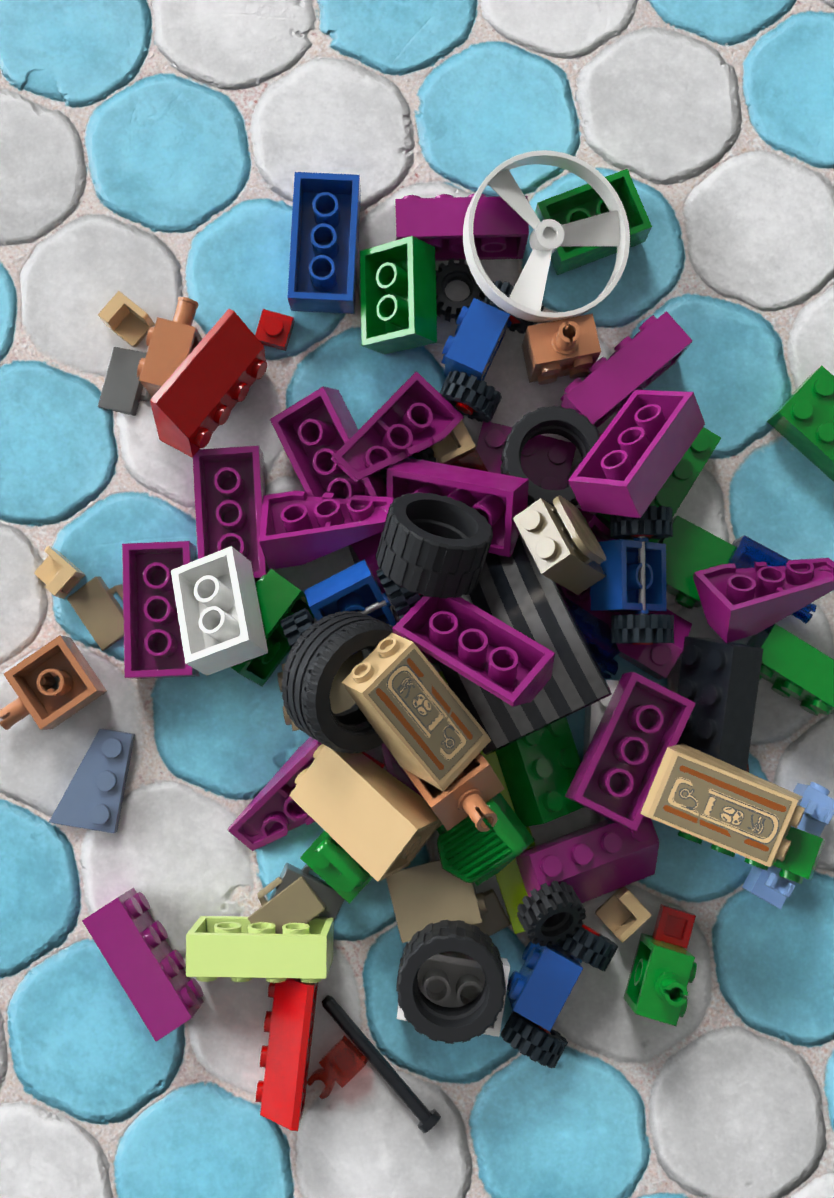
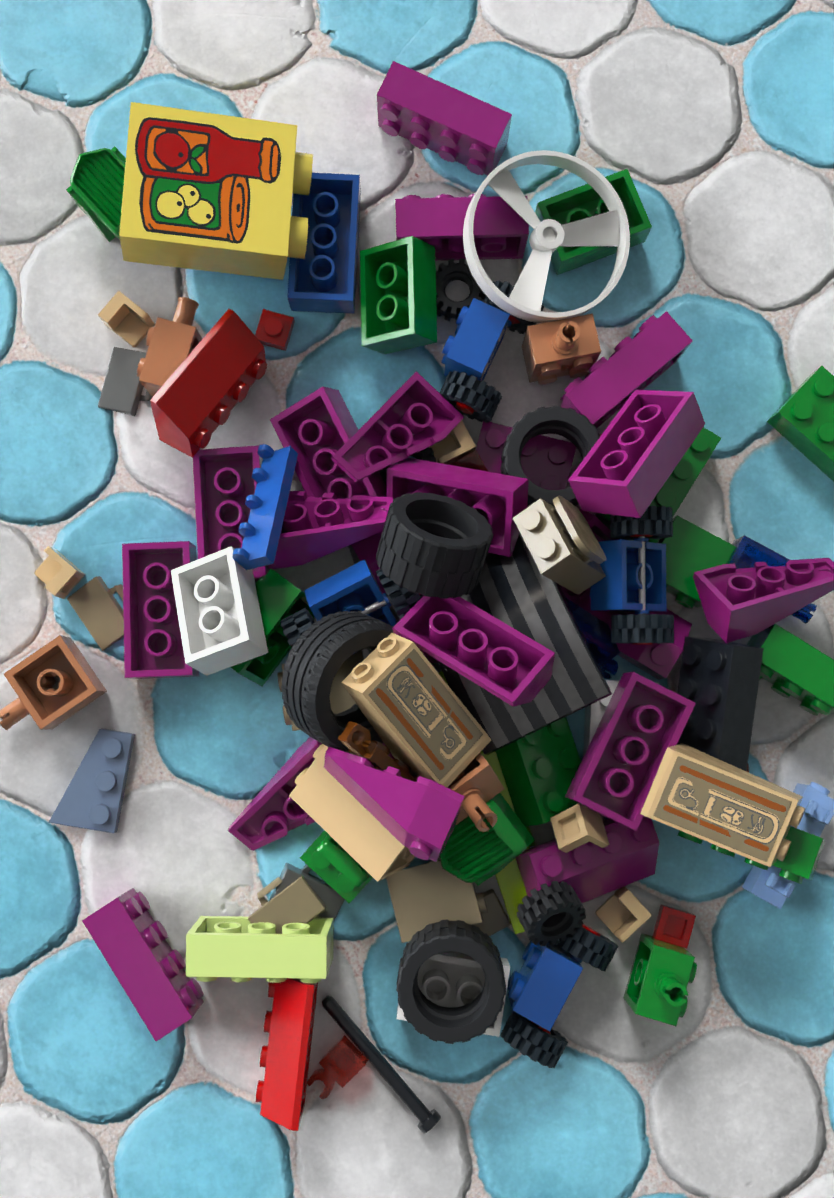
none -> green piece [66,146,126,242]
none -> brick [119,102,313,280]
none -> blue hinge [232,444,298,570]
none -> magenta wedge [324,747,465,863]
none -> reddish brown hinge [338,721,417,782]
none -> magenta brick [377,61,512,176]
none -> tan panel [550,803,609,853]

